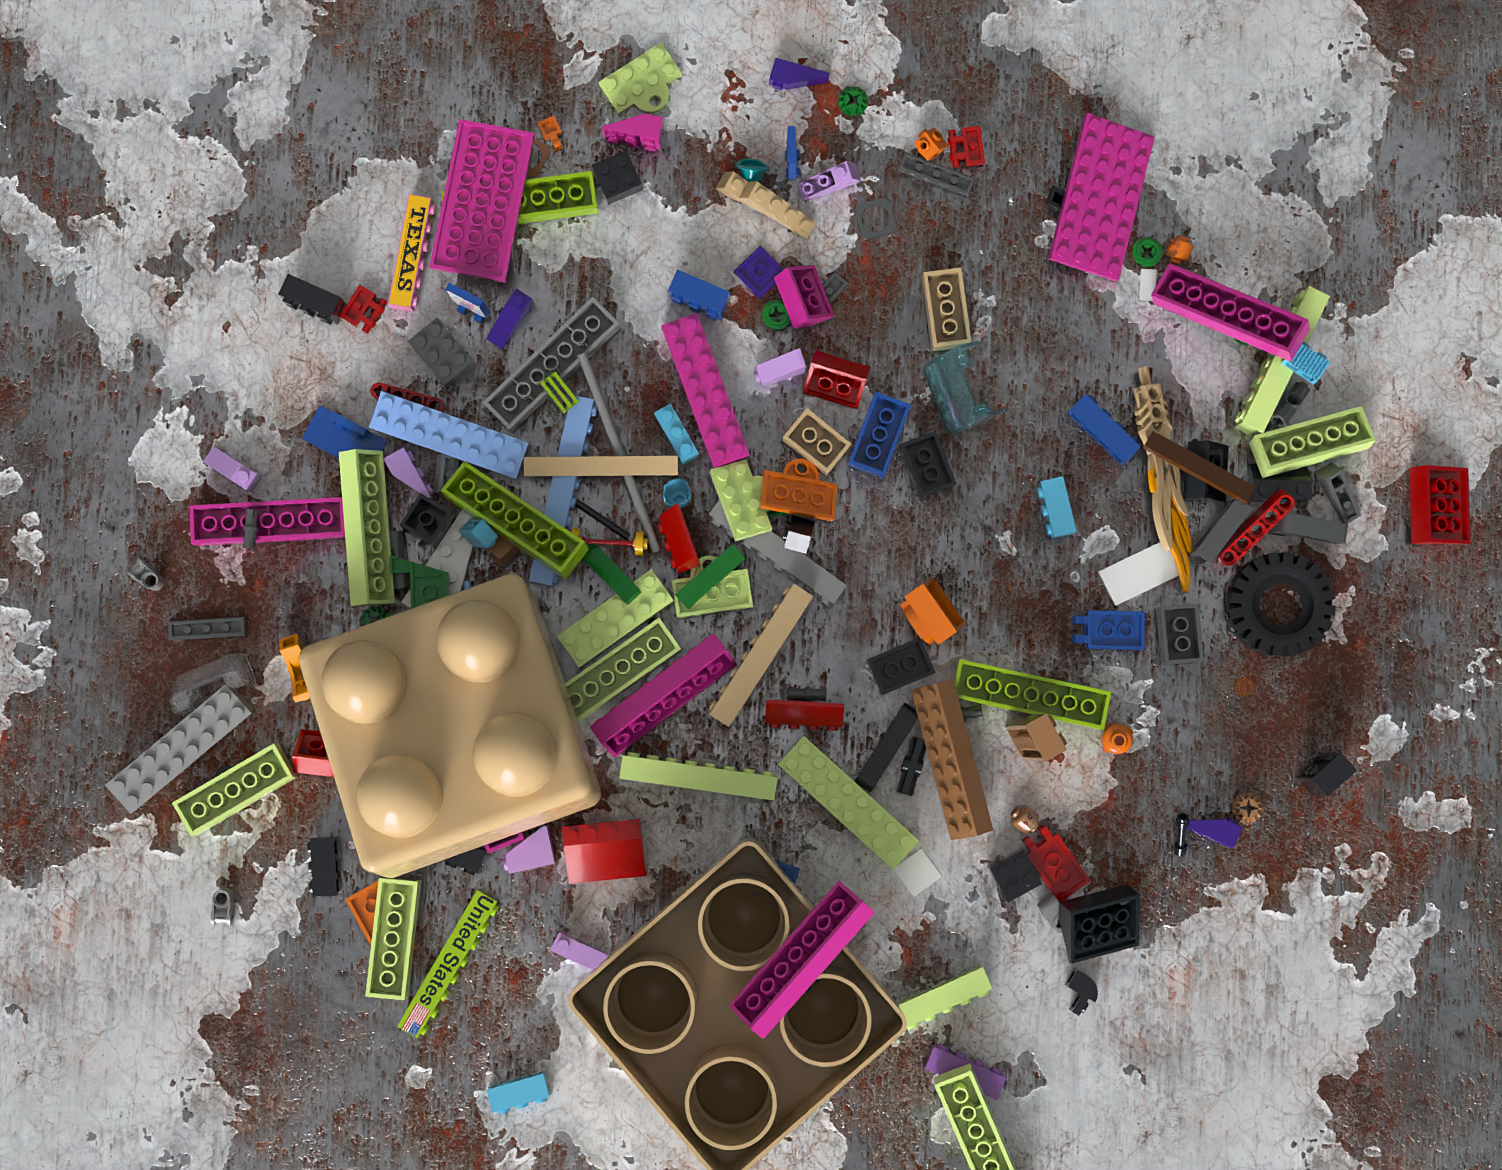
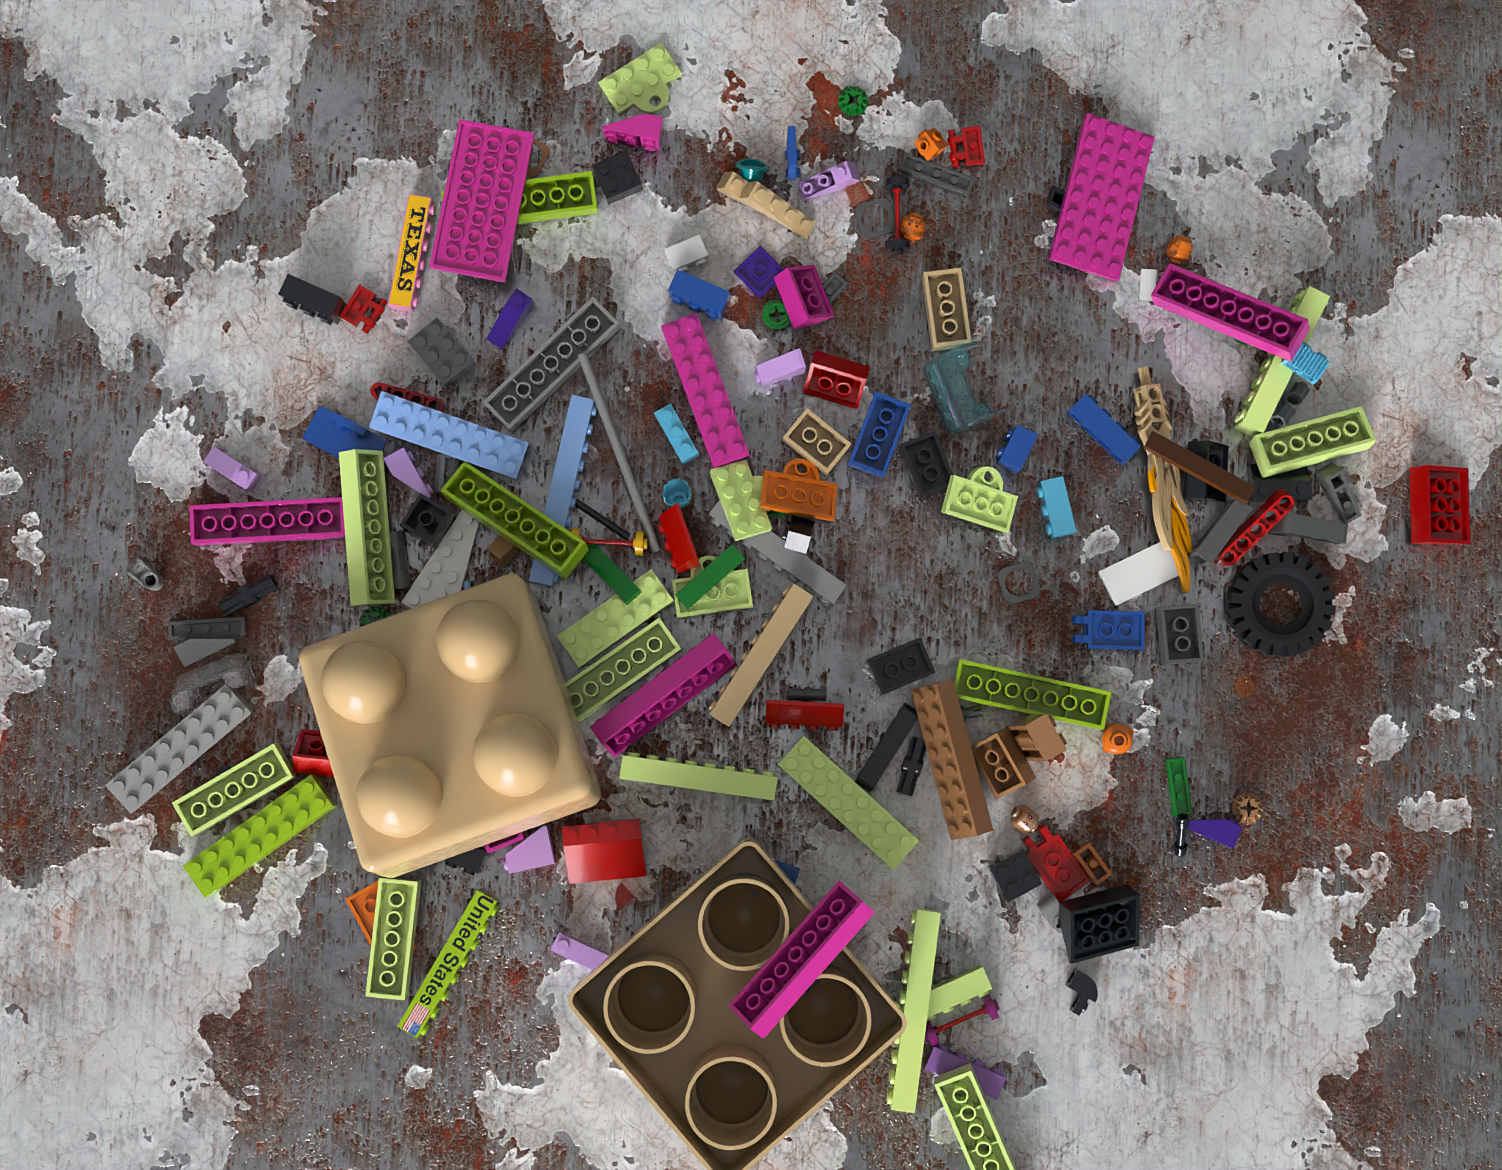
light grey piece [211,888,234,926] -> none
dark grey pin [242,509,259,549] -> none
light orange arch [279,634,310,703] -> none
black brick [307,836,340,897] -> none
green wing [389,556,449,616] -> none
blue tile [445,283,490,324] -> none
medium azure brick [459,518,498,549] -> none
medium azure brick [486,1071,551,1114] -> none
tan tile [524,456,678,476] -> none
orange plate [537,115,563,152] -> none
lime tile [540,371,579,413] -> none
dark purple slope [769,58,830,90] -> none
white sticker [894,849,941,896] -> none
orange container [900,577,967,645] -> none
green gear [1132,237,1163,267] -> none
black brick [1297,752,1357,797] -> none
none -> dark grey slope [173,634,239,667]
none -> lime brick [183,774,337,898]
none -> black piece [218,574,278,616]
none -> clear red tile [615,882,635,910]
none -> white brick [665,234,709,274]
none -> clear orange tile [844,181,870,207]
none -> black axle [885,174,910,255]
none -> yellowish green brick [886,907,941,1113]
none -> orange head [900,213,926,243]
none -> magenta axle [925,994,1000,1047]
none -> yellowish green plate [941,466,1018,533]
none -> medium nougat brick [971,726,1036,799]
none -> blue brick [995,424,1038,474]
none -> dark grey piece [998,561,1040,604]
none -> dark orange brick [1071,841,1112,886]
none -> green tile [1165,757,1193,817]

